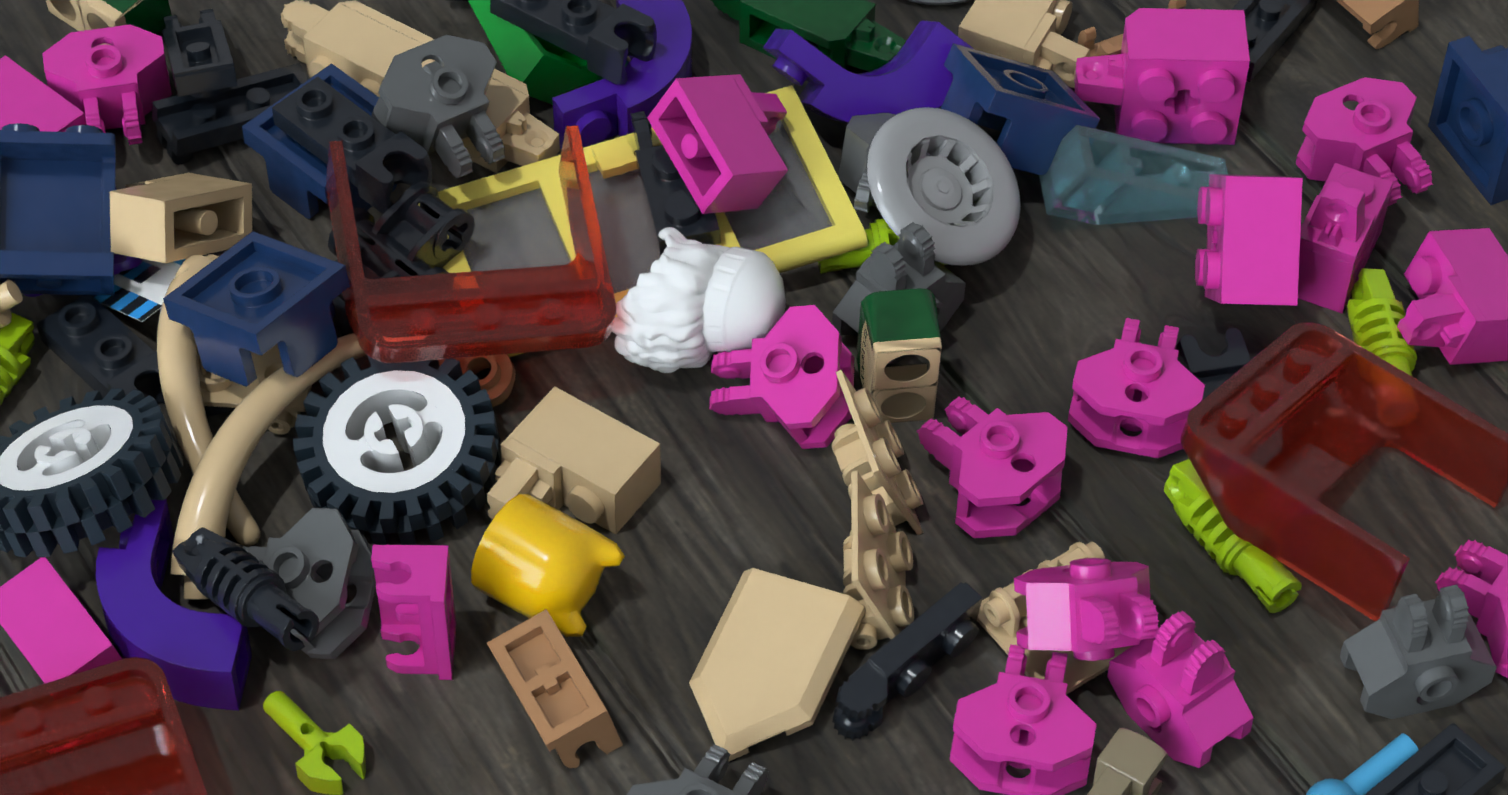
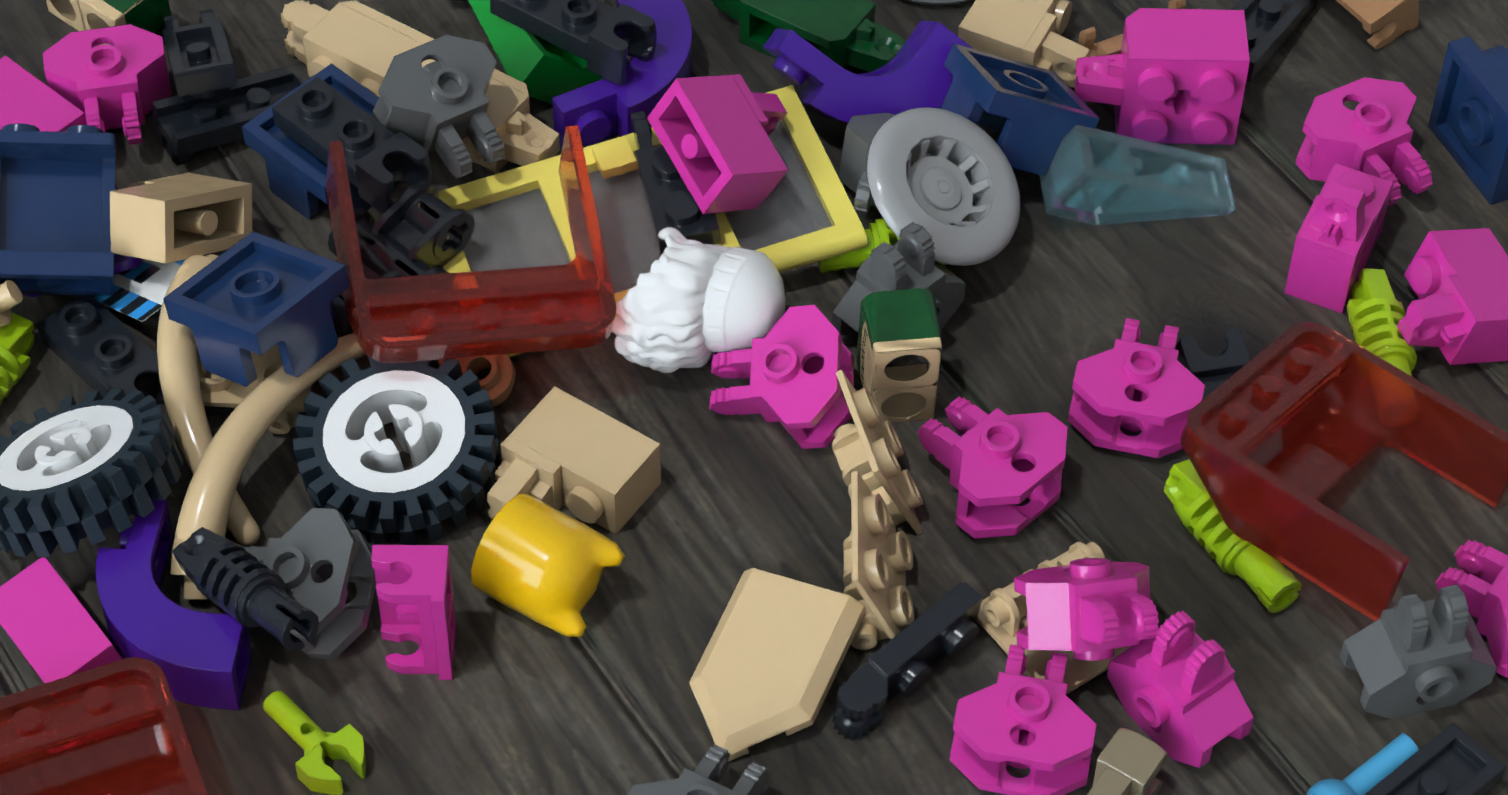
medium nougat hinge [487,609,623,768] -> none
dark pink hinge [1195,174,1303,306] -> none

